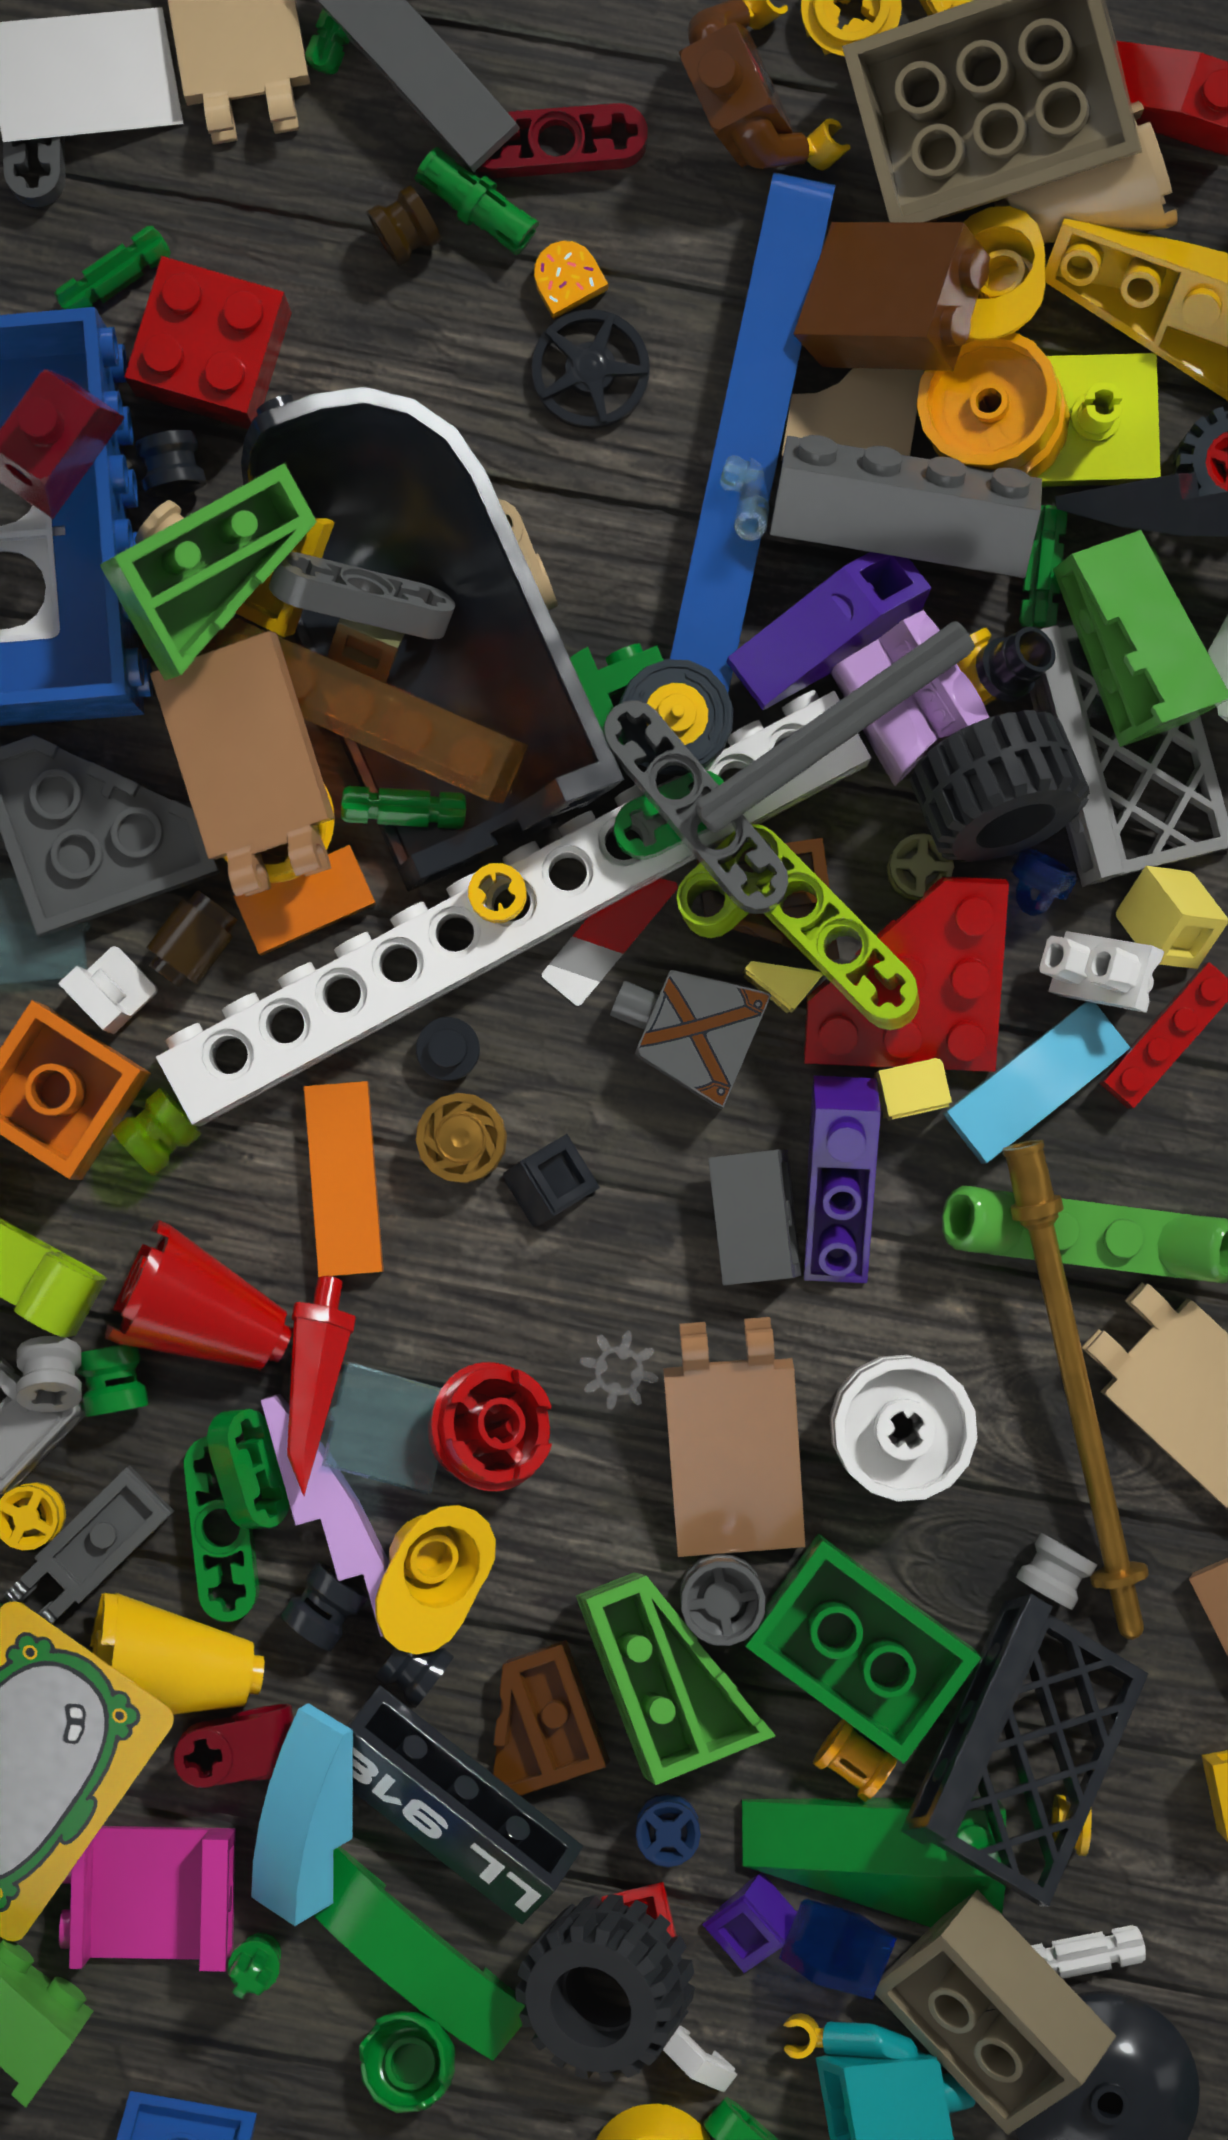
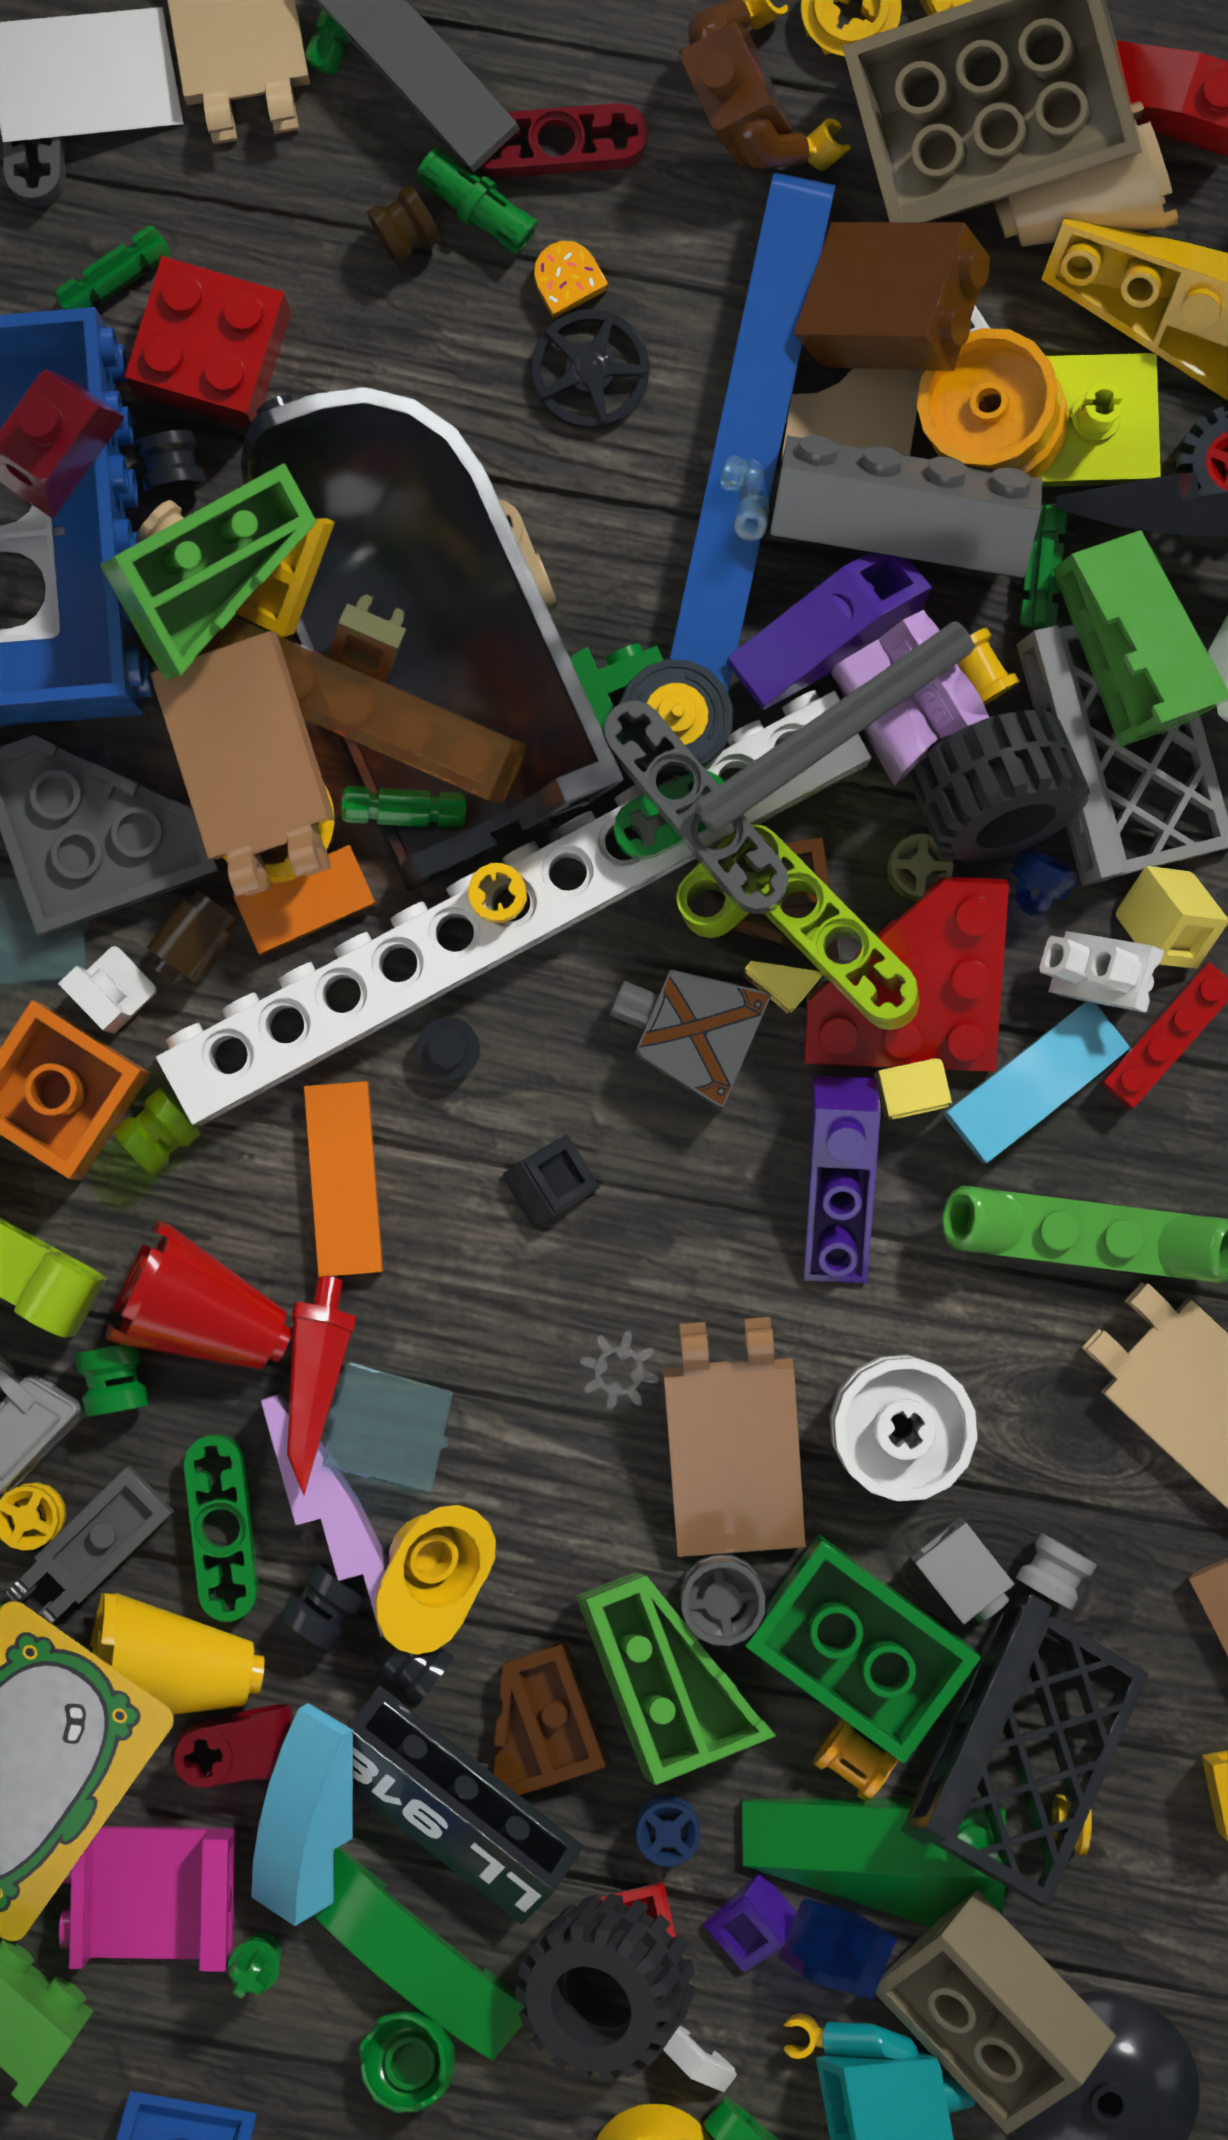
light grey wheel [16,1336,81,1413] -> none
green beam [207,1409,290,1529] -> none
dark grey beam [269,552,455,639] -> none
pearl gold wheel [416,1093,507,1183] -> none
red cone [428,1362,552,1491] -> none
sticker [542,878,678,1006] -> none
dark grey hinge [708,1149,802,1286] -> none
yellow piece [964,206,1046,341] -> none
black piece [976,627,1056,702] -> none
pearl gold bar [1003,1140,1149,1640] -> none
white axle [1031,1925,1146,1979] -> none
none -> light grey brick [910,1517,1014,1624]

